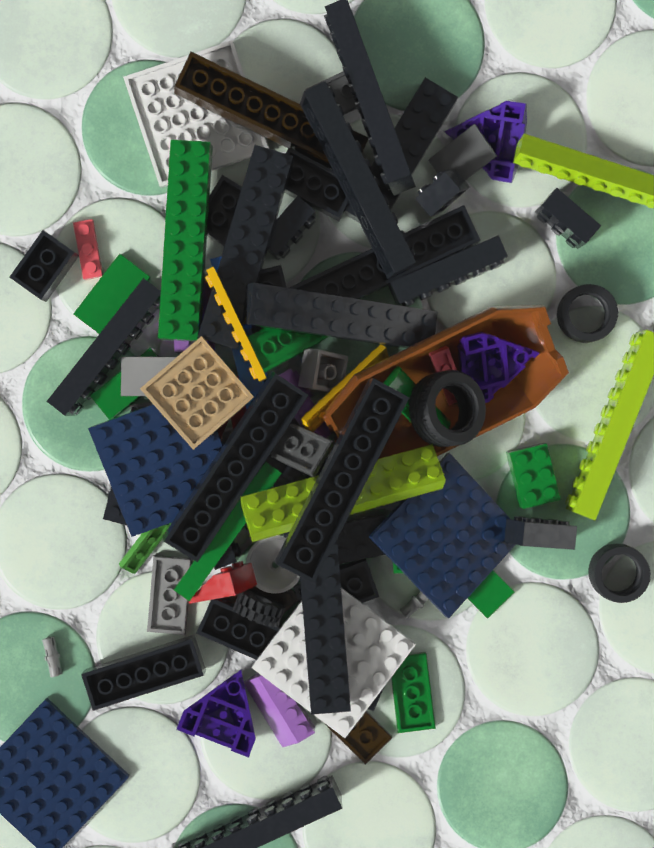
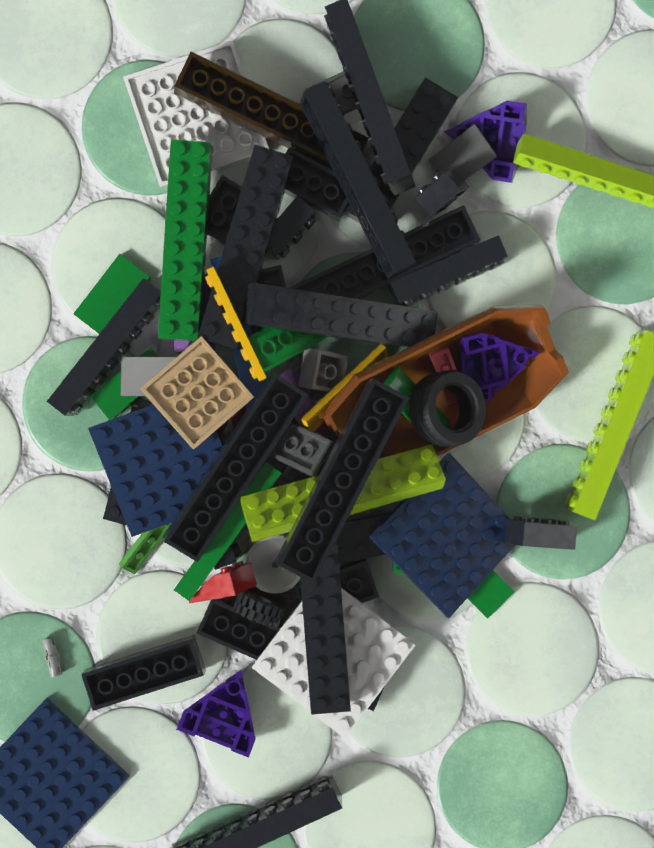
black brick [9,230,79,302] -> none
coral plate [73,219,103,280] -> none
light grey tile [147,555,192,635] -> none
medium lavender slope [244,673,315,748] -> none
dark brown tile [325,710,392,765] -> none
green tile [391,652,436,733] -> none
light grey pin [400,591,429,619] -> none
green brick [506,443,561,509] -> none
black brick [535,188,601,249] -> none
black tyre [557,284,618,343] -> none
black tyre [588,544,651,603] -> none

